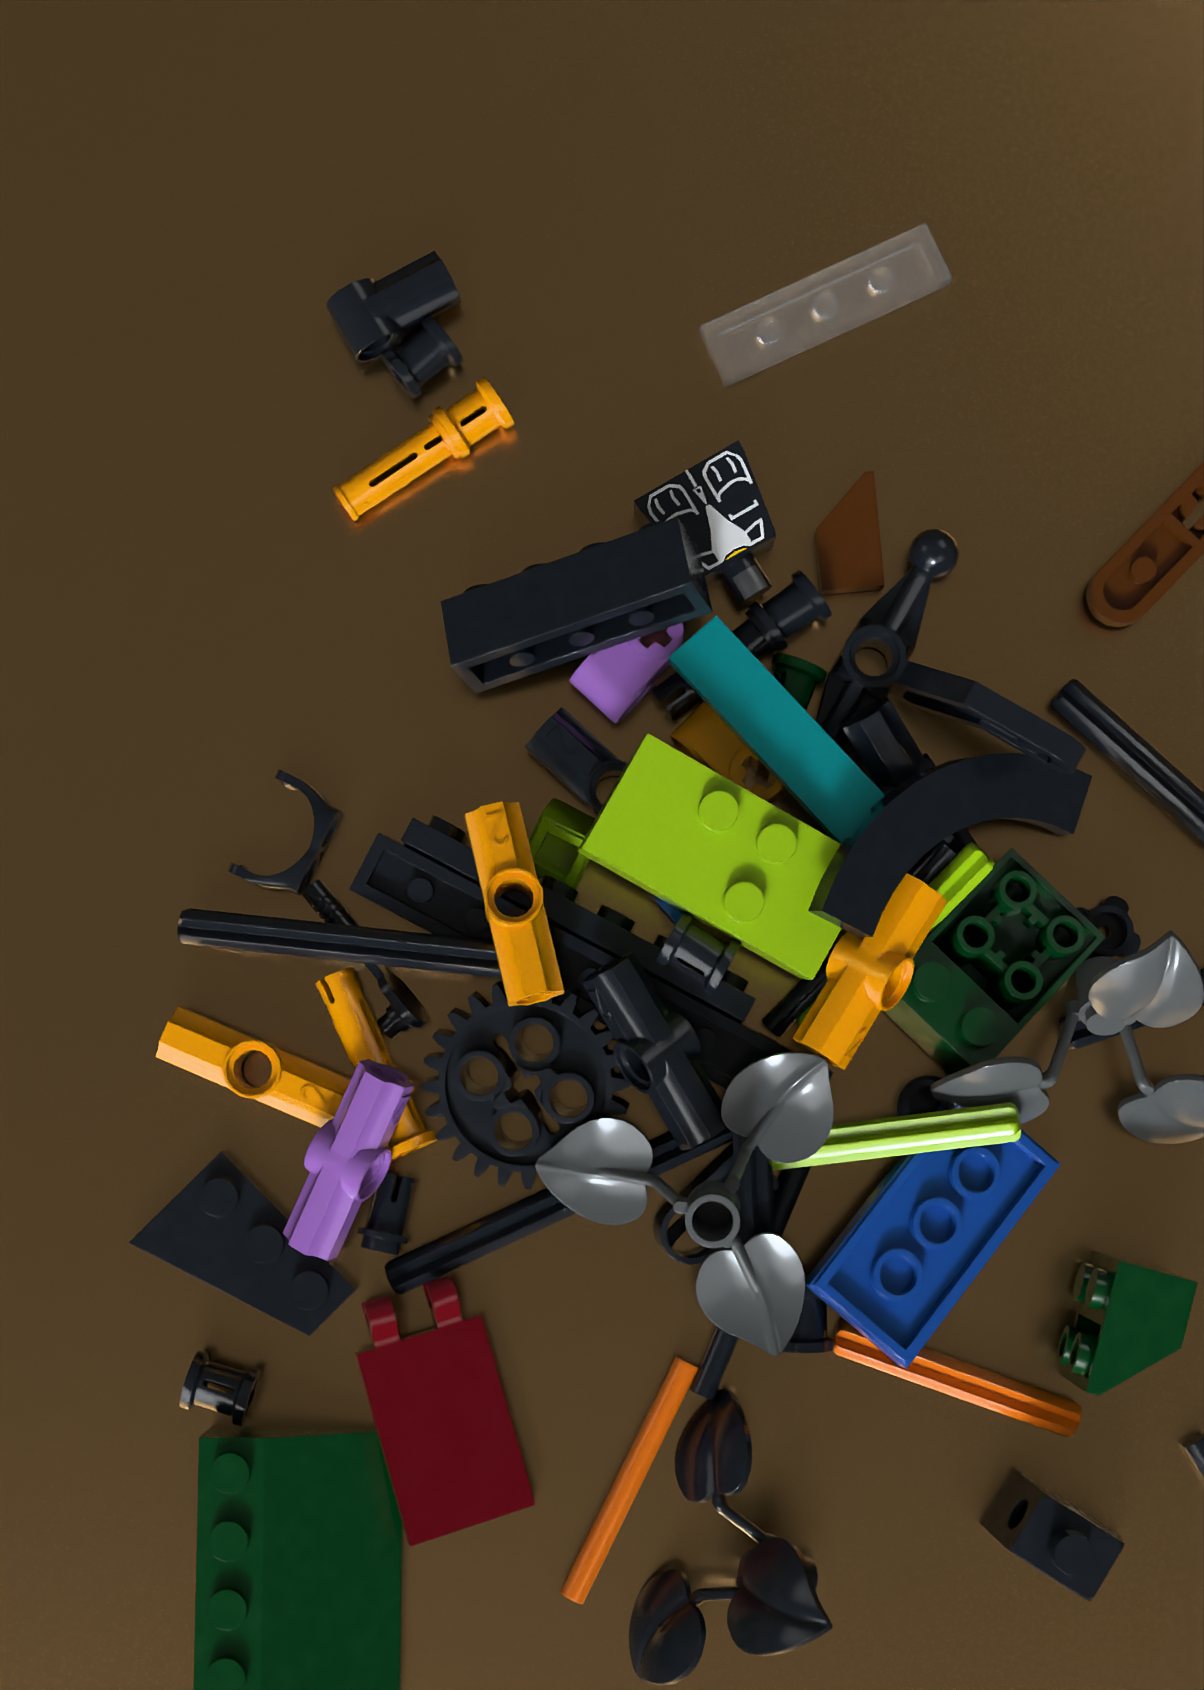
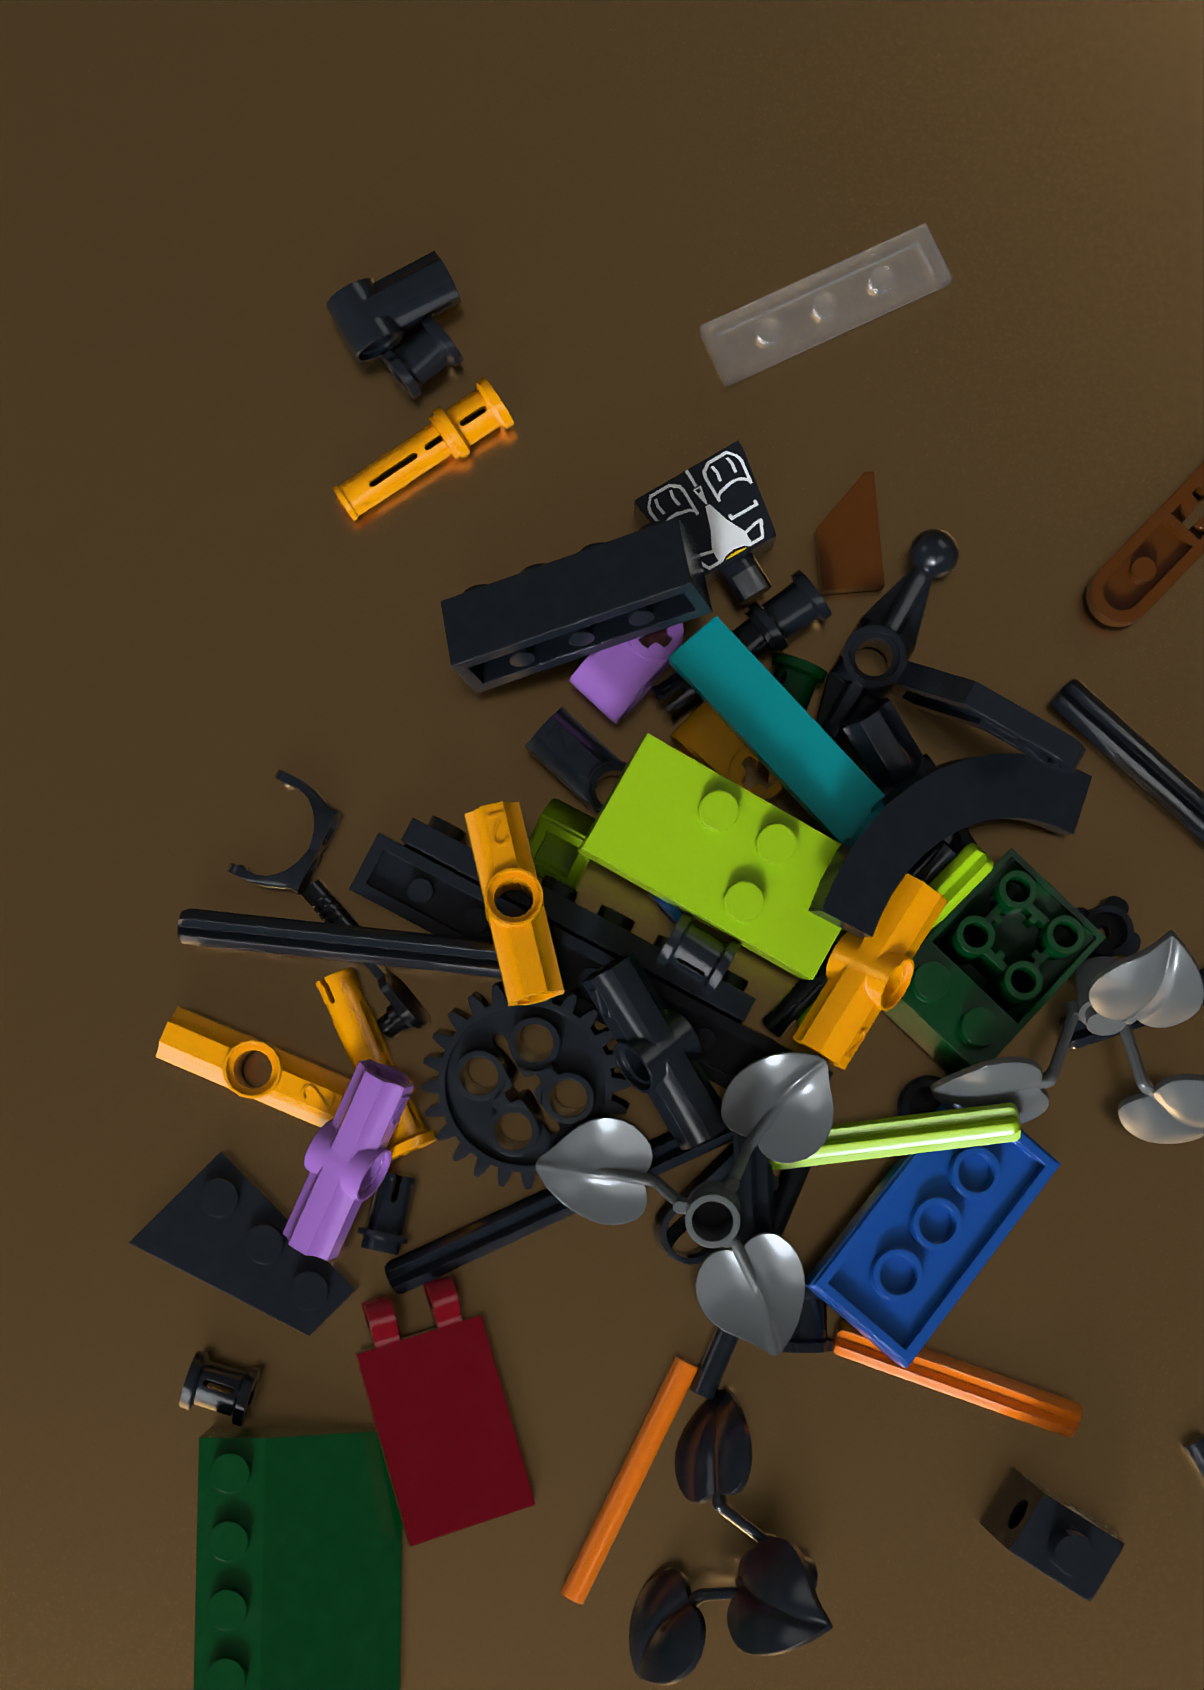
dark green slope [1057,1251,1198,1396] -> none

